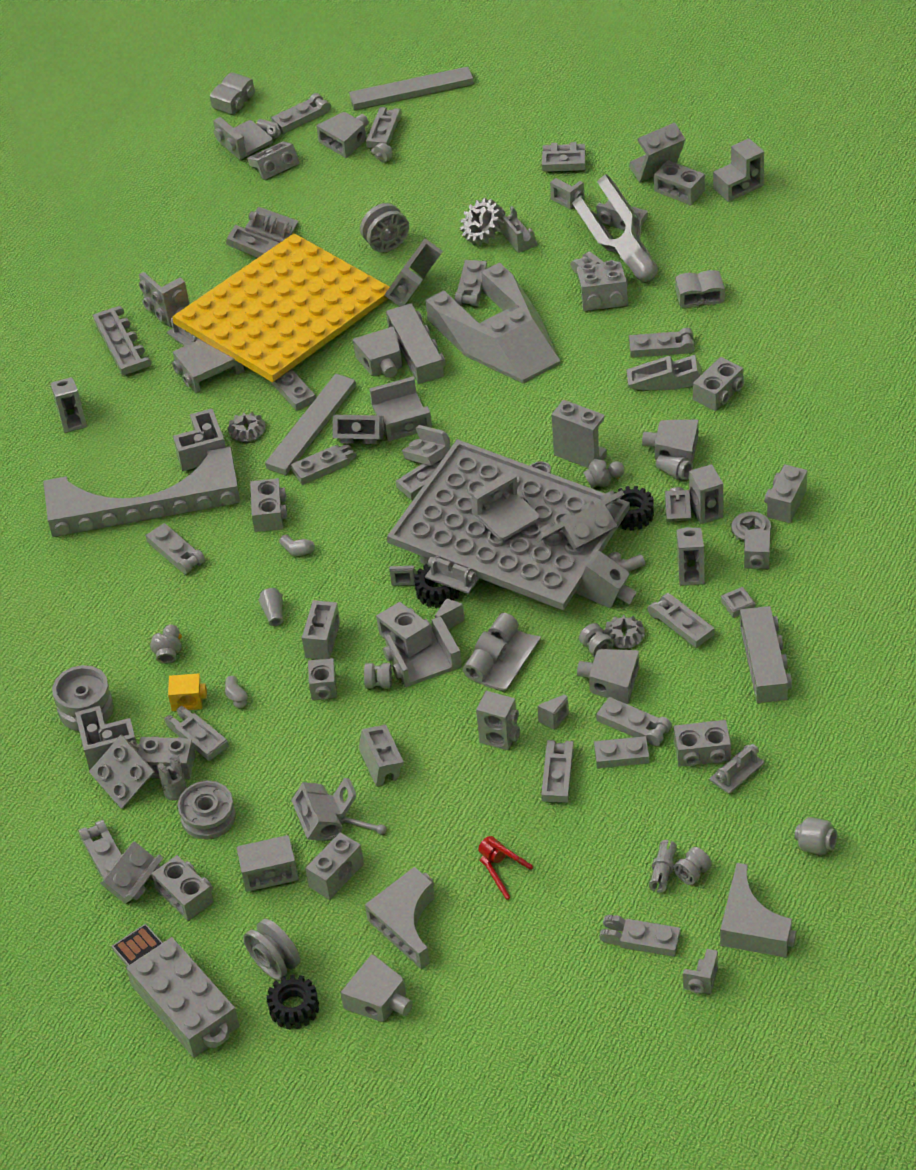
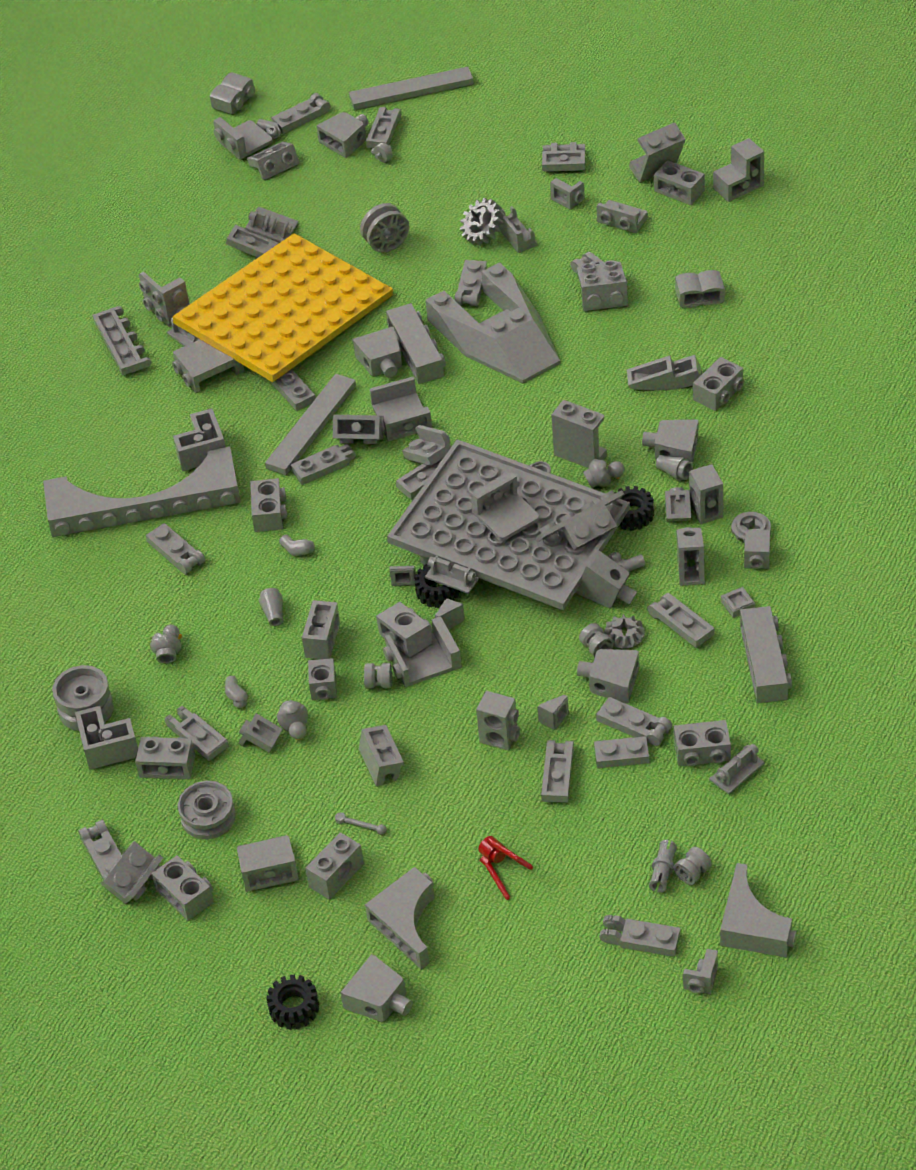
light grey torso [50,378,87,433] -> none
light grey hinge [89,735,155,809] -> none
light grey piece [112,924,240,1058] -> none
light grey hinge [157,755,187,800] -> none
yellow brick [168,674,207,711] -> none
light grey gear [228,412,265,442] -> none
light grey wheel [243,918,300,981] -> none
light grey piece [291,778,356,841] -> none
light grey panel [385,239,443,307] -> none
light grey panel [463,613,541,691] -> none
light grey piece [572,174,658,283] -> none
light grey plate [629,328,695,357] -> none
light grey brick [764,464,807,523] -> none
light grey head [795,817,838,855] -> none
none -> light grey bracket [239,714,282,752]
none -> light grey animal [277,700,308,740]

